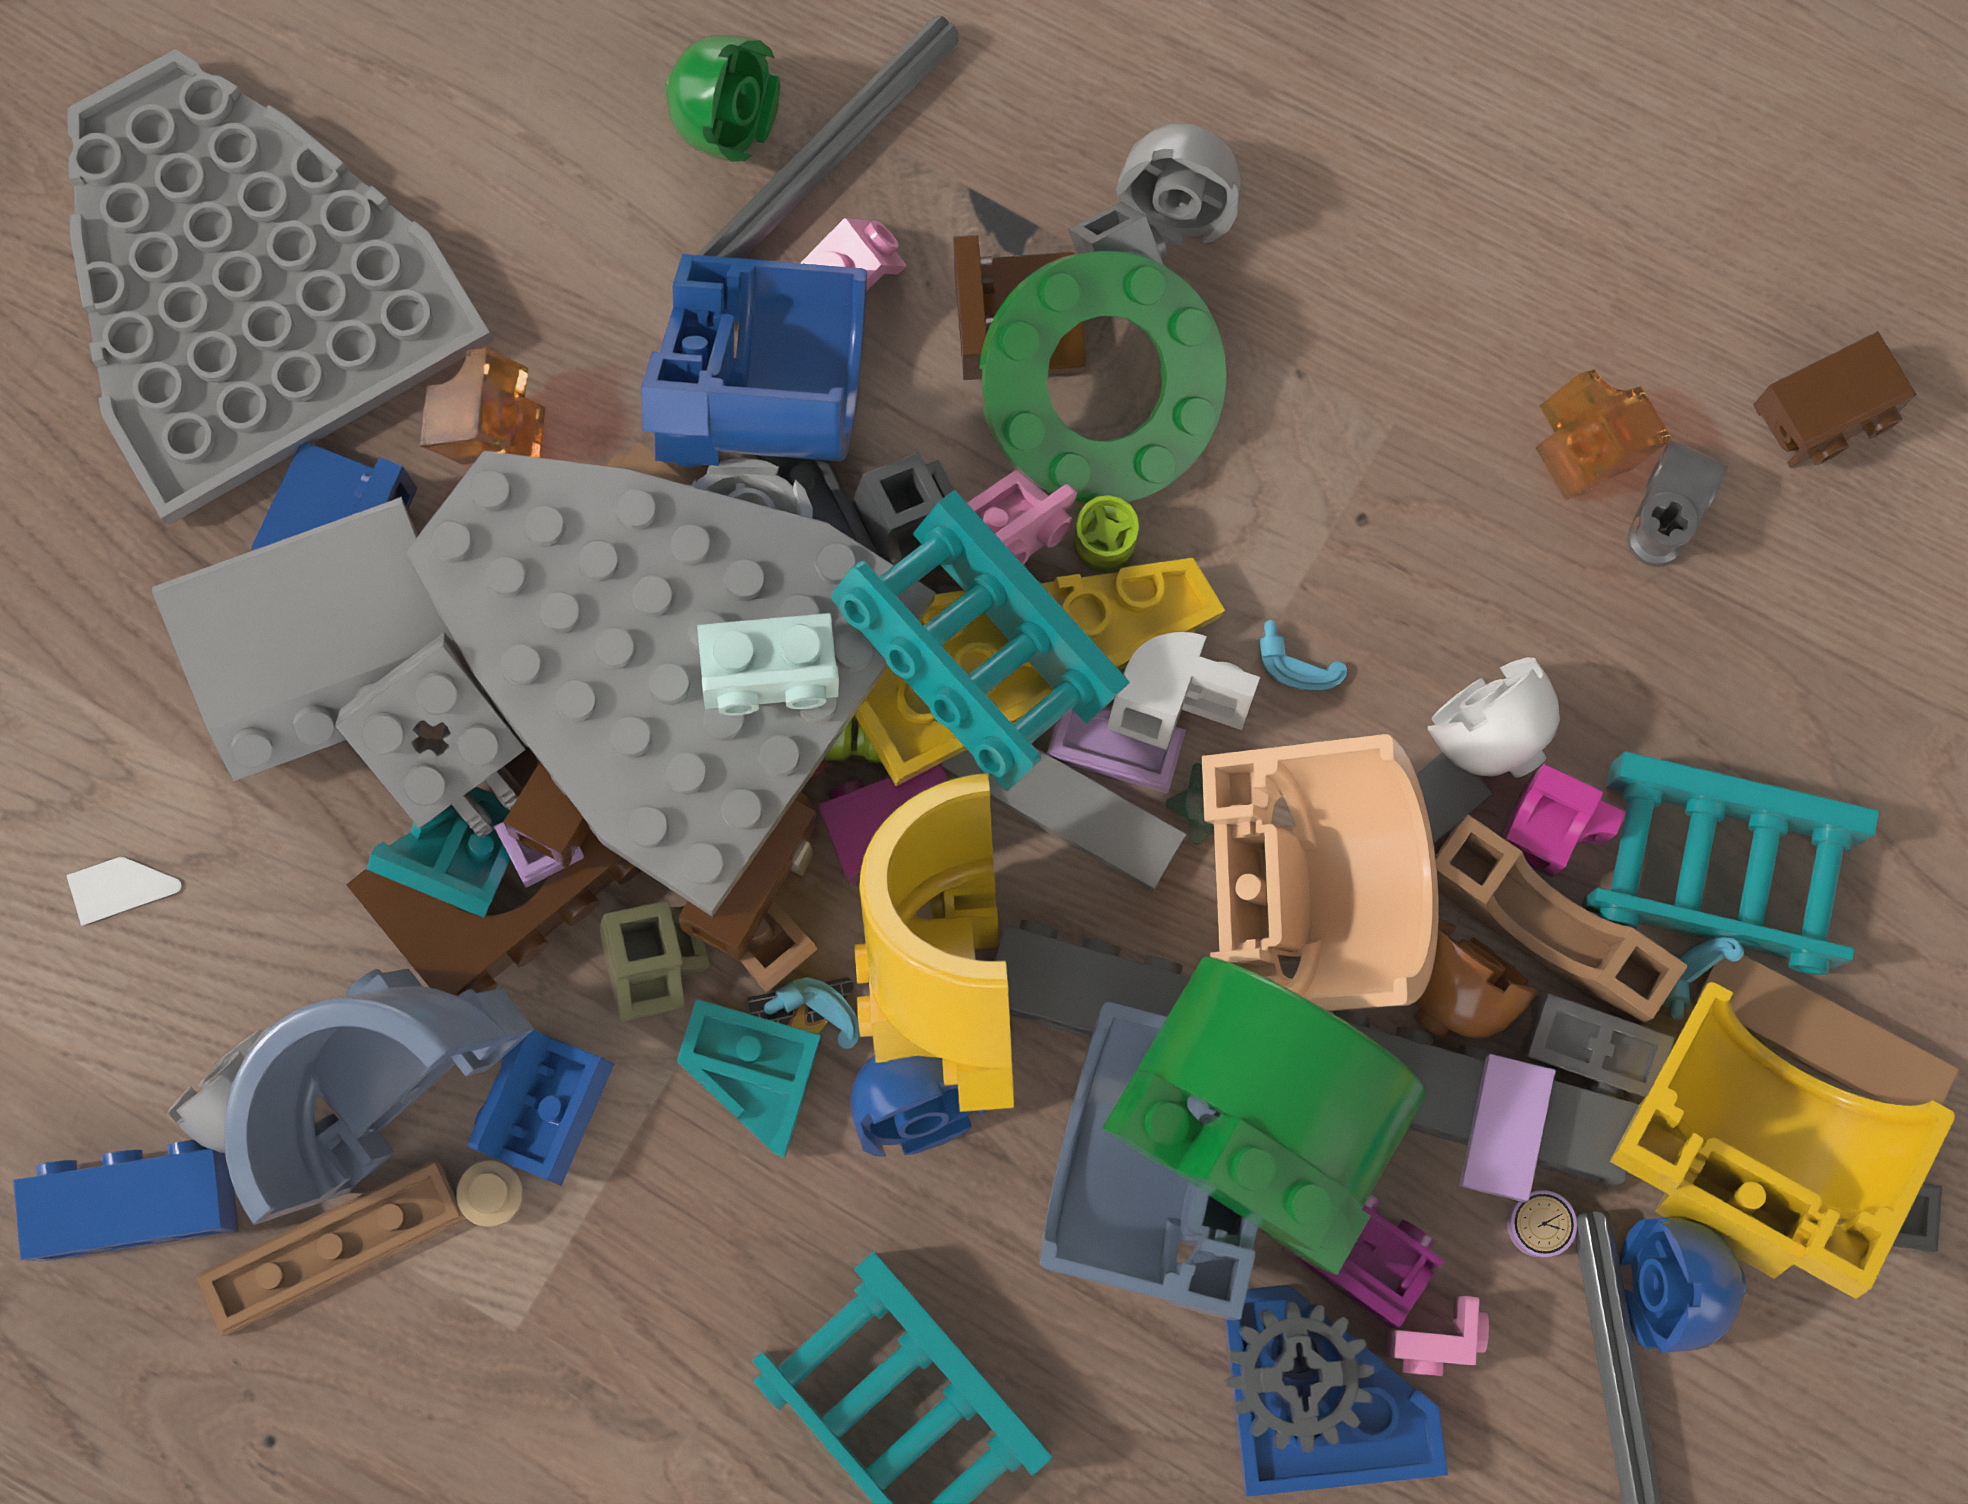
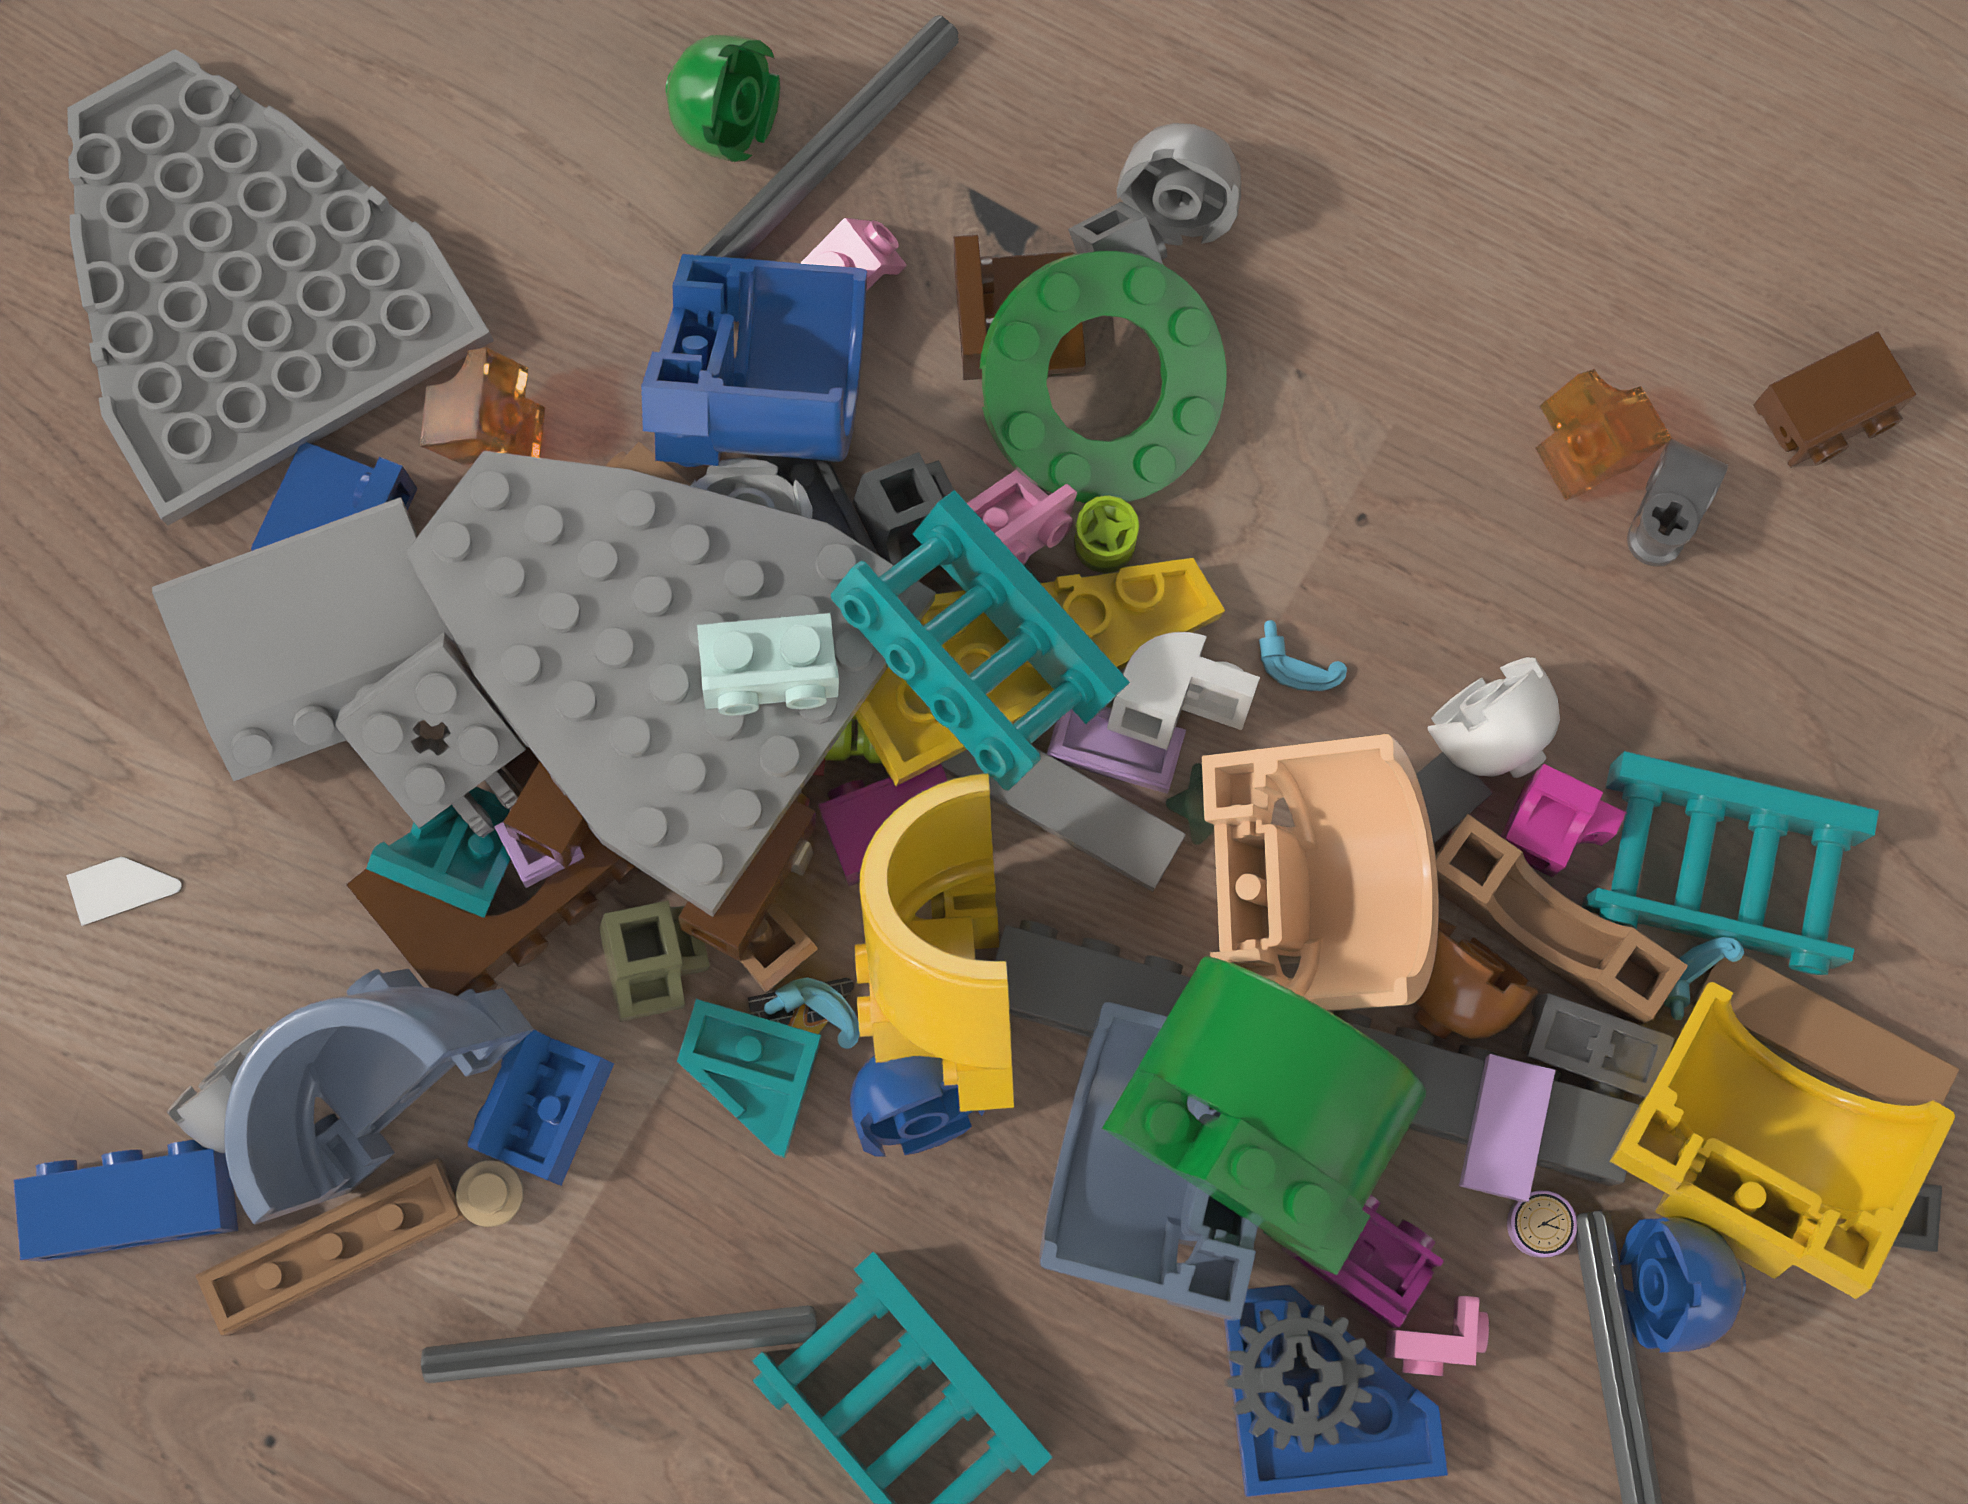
none -> dark grey axle [421,1305,818,1383]

